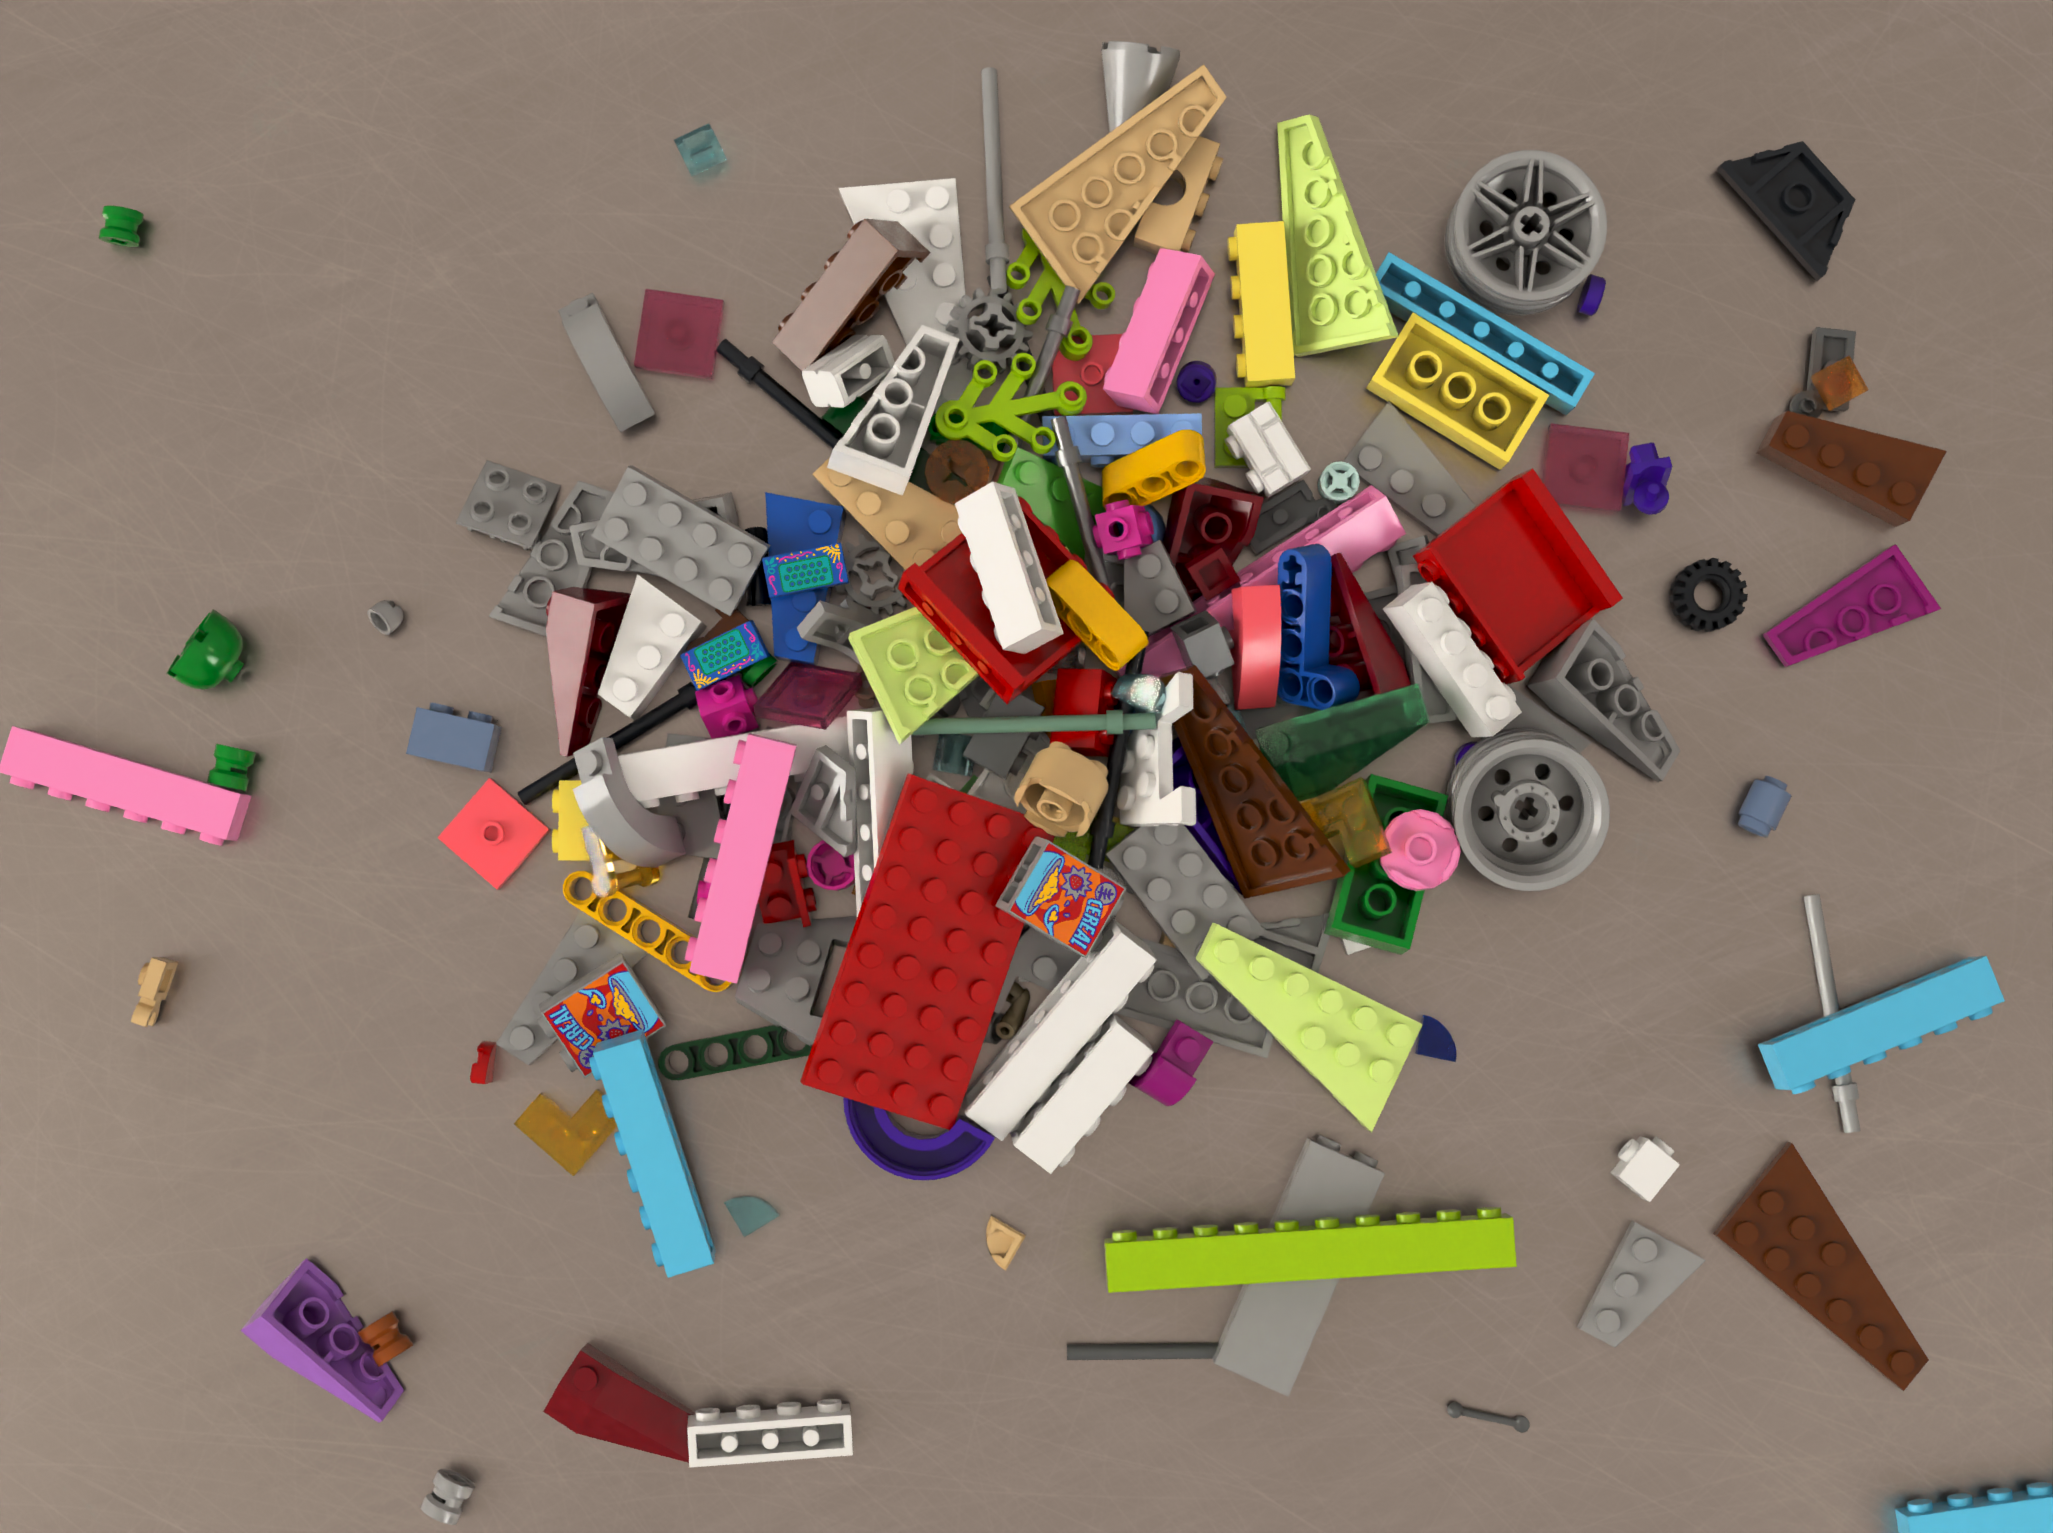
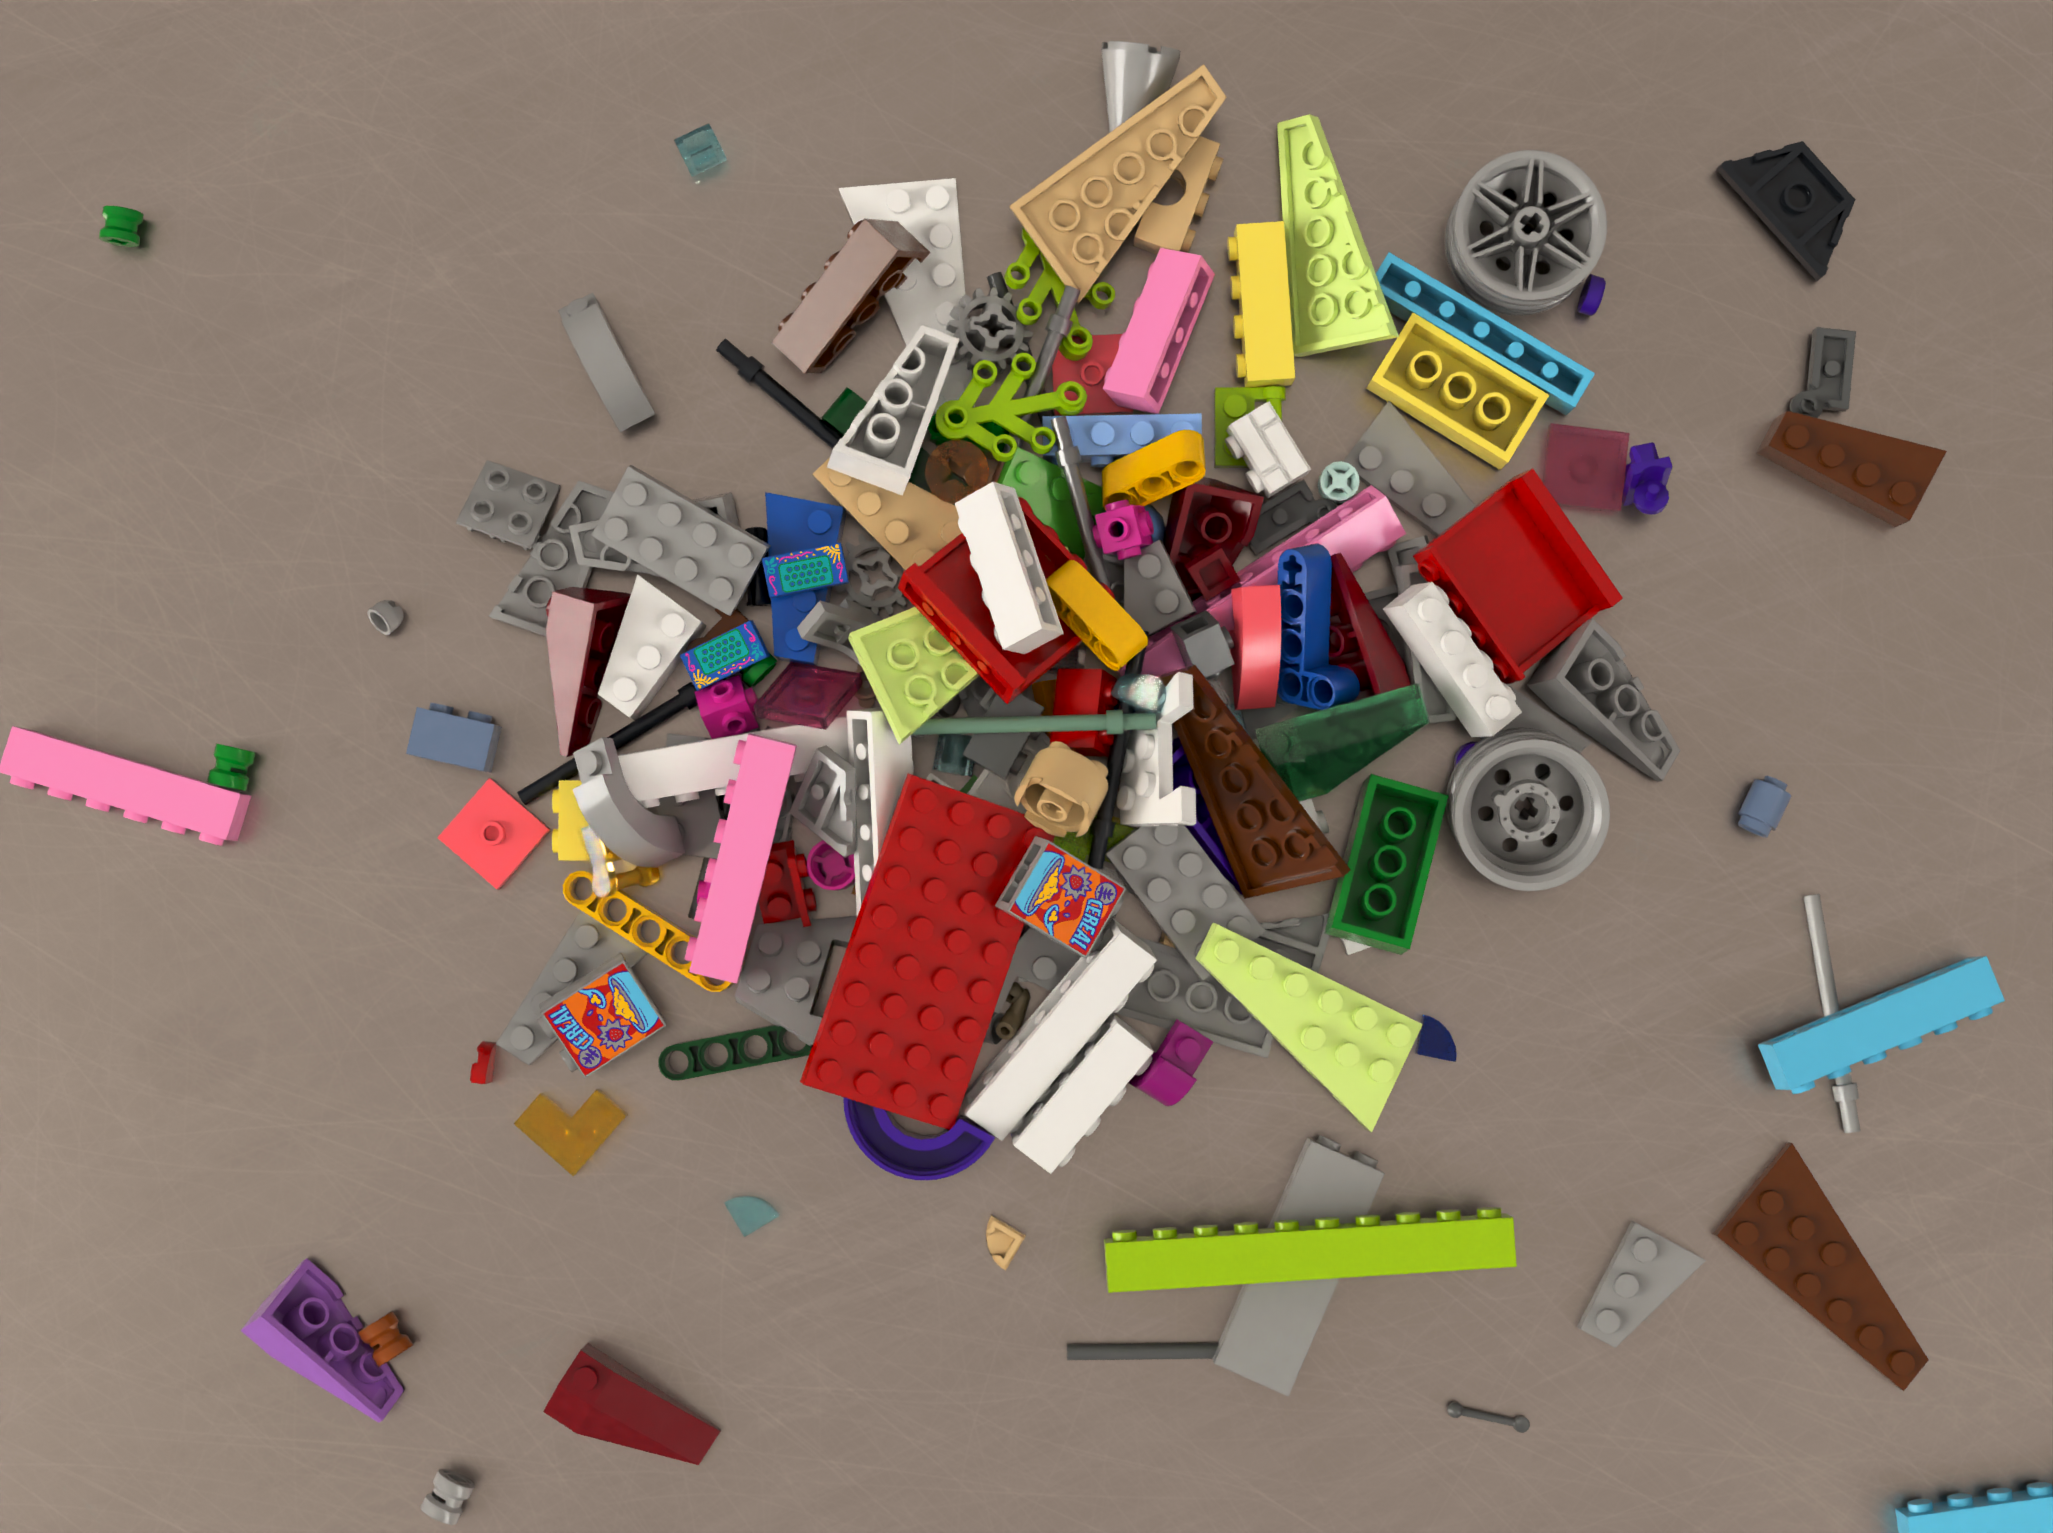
tan plate [131,957,178,1027] -> none
green cylinder [166,609,244,690] -> none
medium azure brick [589,1029,716,1278] -> none
clear pink plate [634,289,724,379] -> none
white brick [687,1399,853,1468] -> none
white brick [801,335,895,408] -> none
light grey bar [981,67,1009,294] -> none
dark purple tile [1176,361,1217,403] -> none
clear yellow plate [1301,777,1392,868] -> none
bright pink tile [1378,809,1461,891] -> none
white brick [1610,1136,1680,1202] -> none
black tyre [1669,558,1748,632] -> none
magenta wing [1762,544,1941,667] -> none
clear orange plate [1811,355,1869,411] -> none

